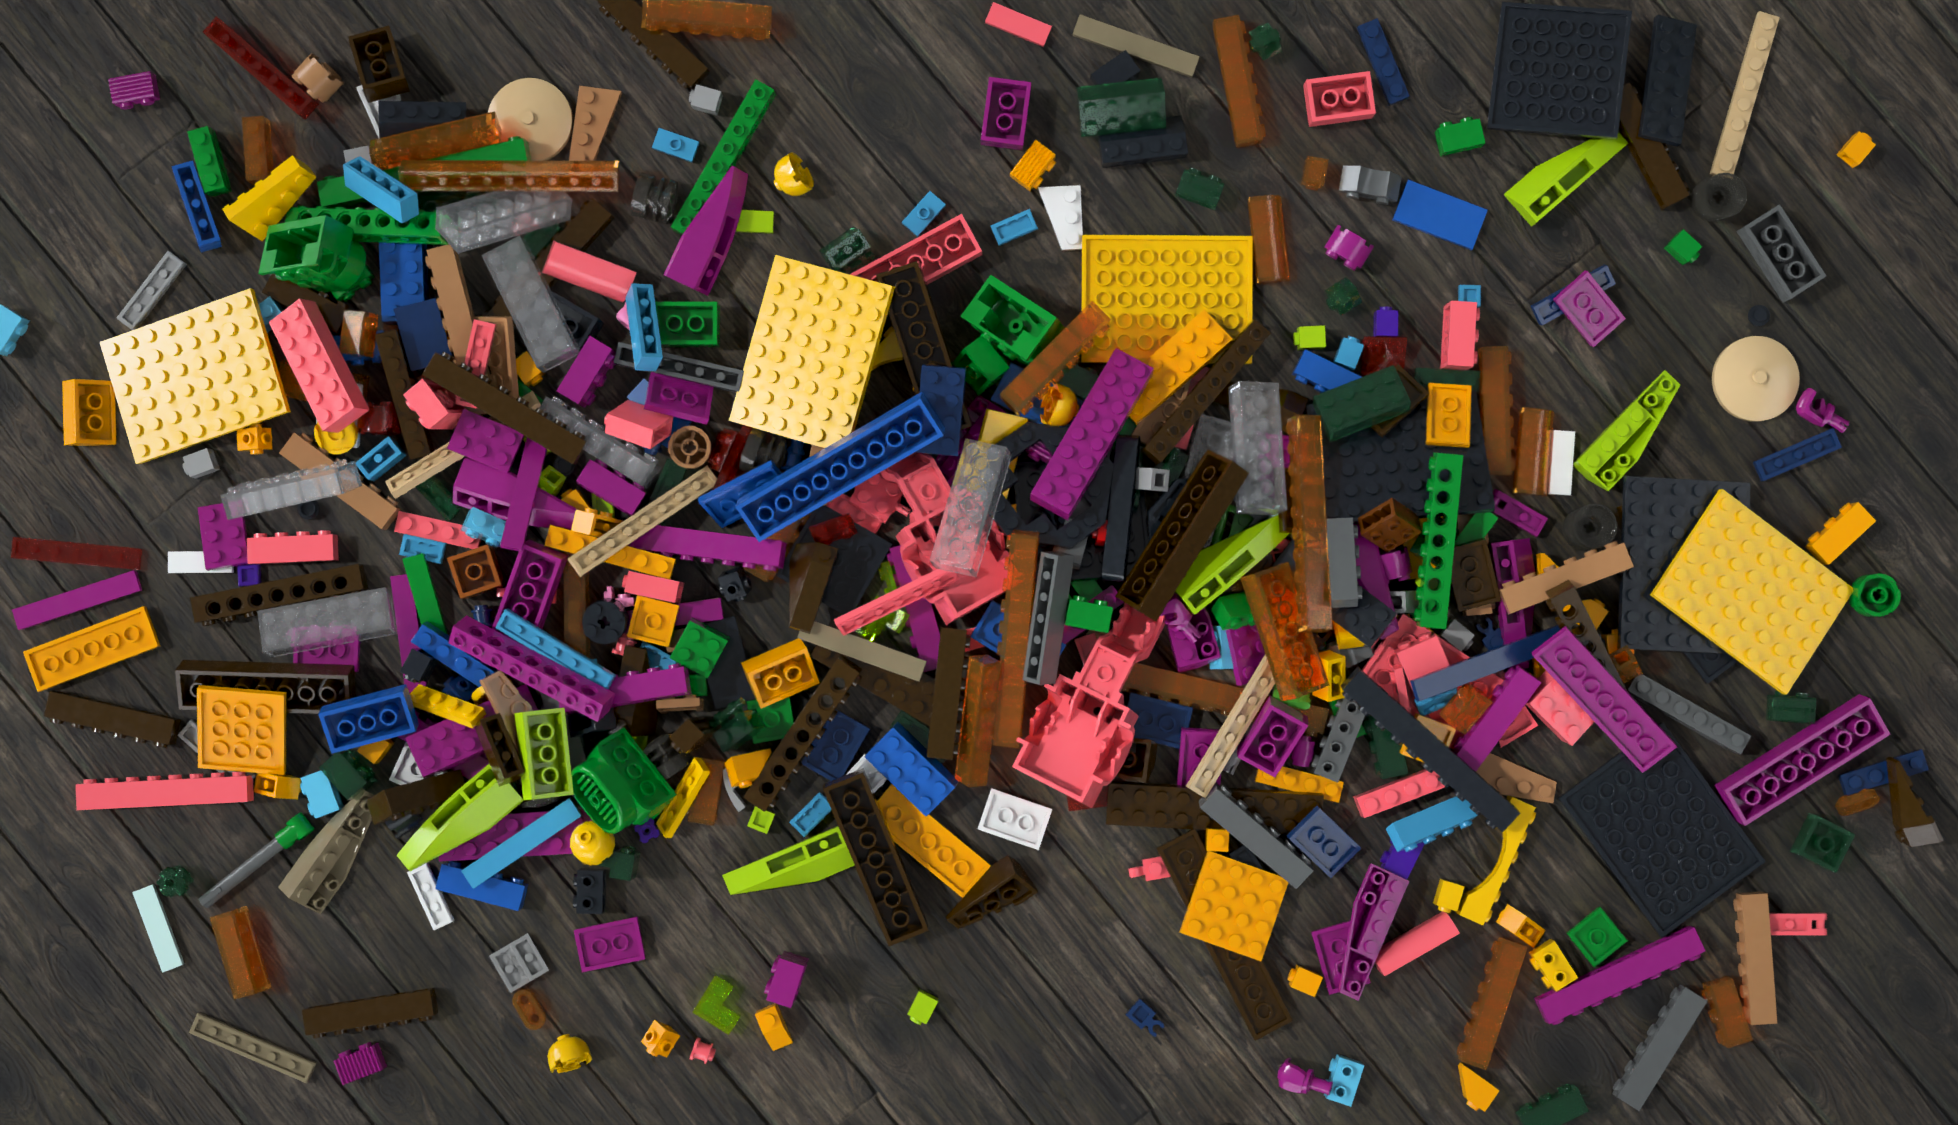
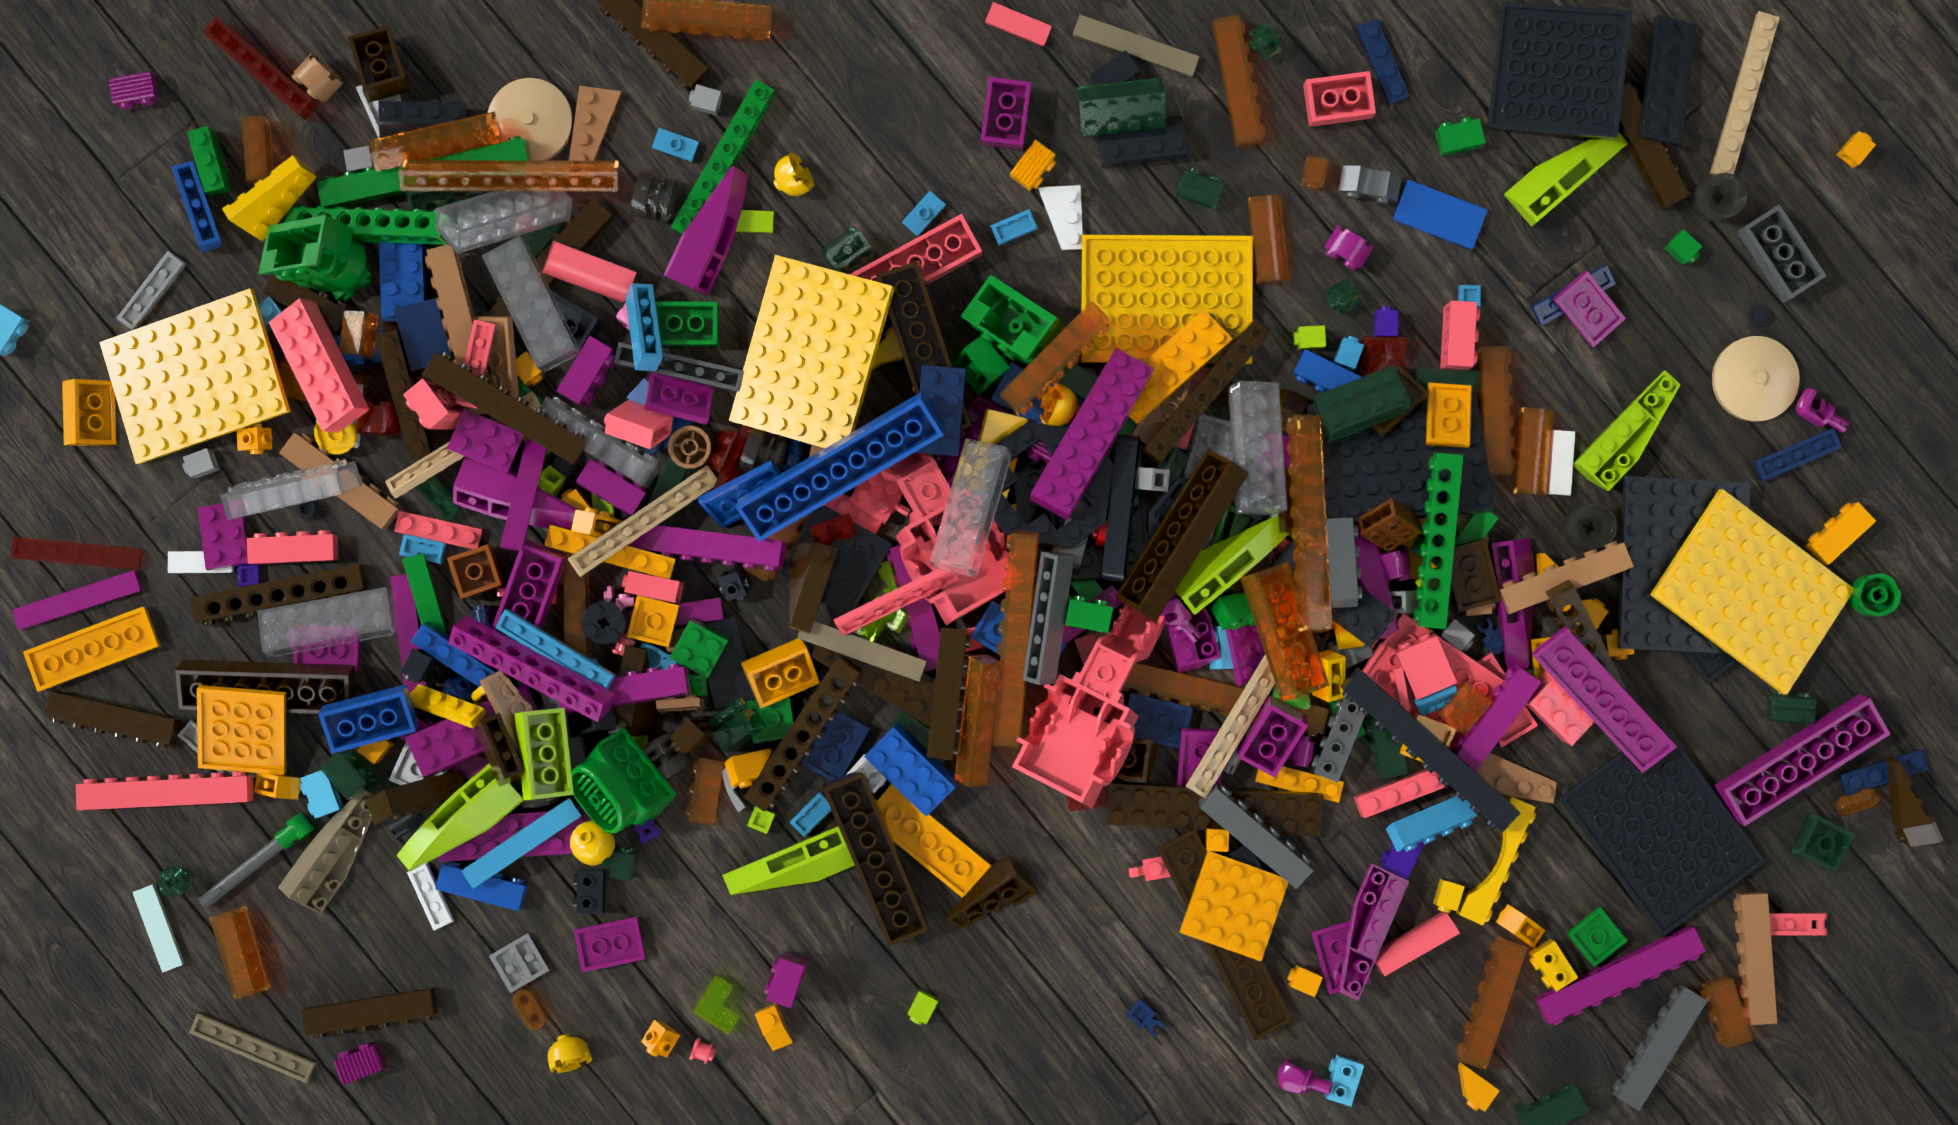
dark azure brick [343,156,419,223] -> none
dark azure brick [355,436,407,482] -> none
medium azure brick [461,507,506,548] -> none
yellow plate [656,757,710,838] -> none
white plate [978,788,1052,850] -> none
dark blue plate [1287,806,1361,878] -> none
dark blue tile [1410,625,1560,701] -> none
magenta plate [1491,489,1548,537] -> none
clear orange brick [1609,645,1643,683] -> none
dark grey brick [1624,672,1751,755] -> none

